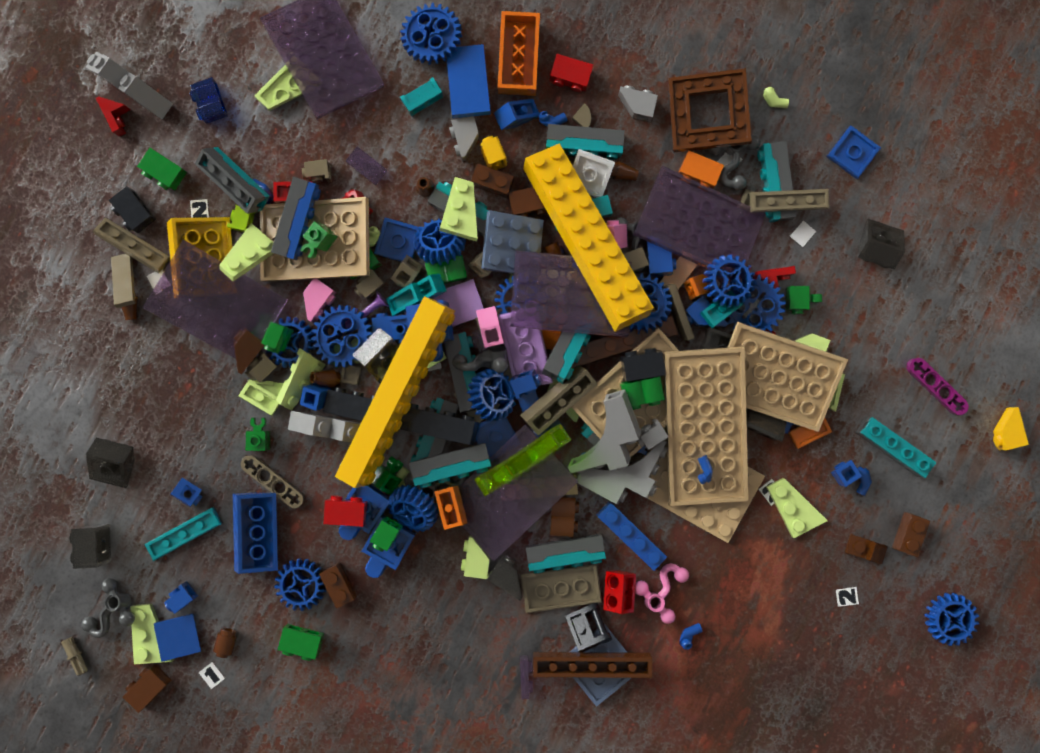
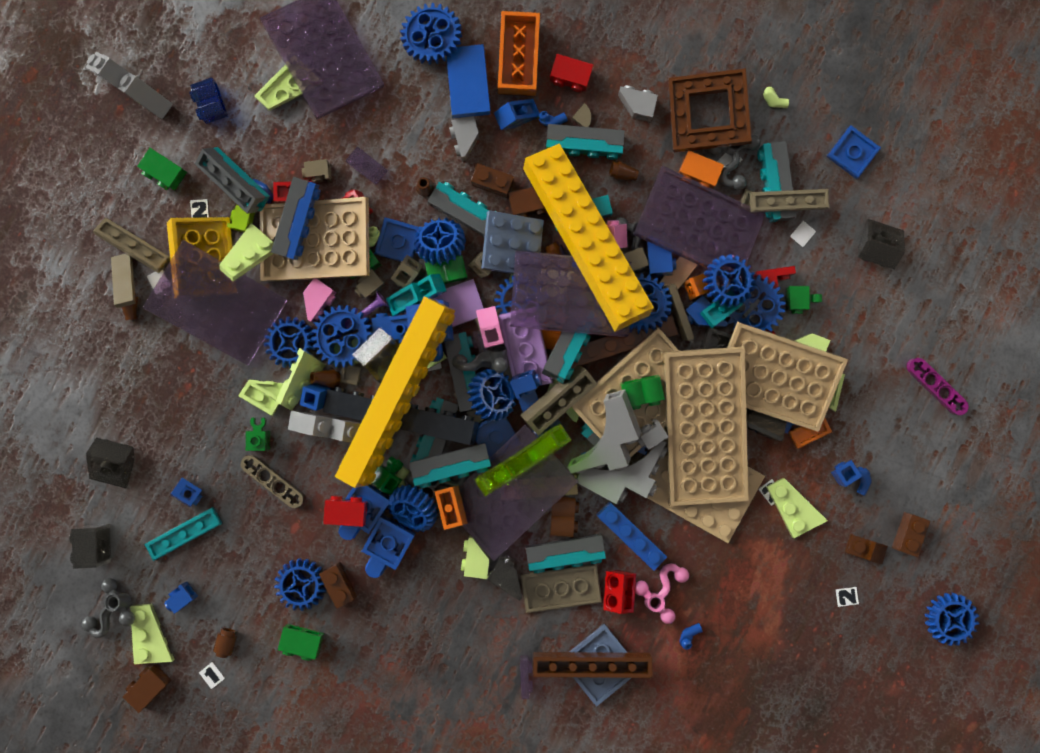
dark tan axle [61,637,88,676] -> none
red slope [96,97,131,137] -> none
black brick [109,186,156,233] -> none
blue tile [154,613,201,662] -> none
reddish brown slope [233,328,265,374] -> none
blue slope [233,493,278,574] -> none
dark tan brick [244,351,277,383] -> none
green brick [261,321,294,354] -> none
green brick [300,221,338,259] -> none
green brick [370,516,403,552] -> none
teal hinge [400,77,443,116] -> none
yellowish green wing [439,177,478,242] -> none
yellow brick [480,136,507,170] -> none
plate [565,603,612,653] -> none
white plate [573,149,615,197] -> none
black brick [620,348,666,381] -> none
blue arm [698,455,713,484] -> none
teal piece [855,417,936,478] -> none
yellow slope [993,407,1029,450] -> none

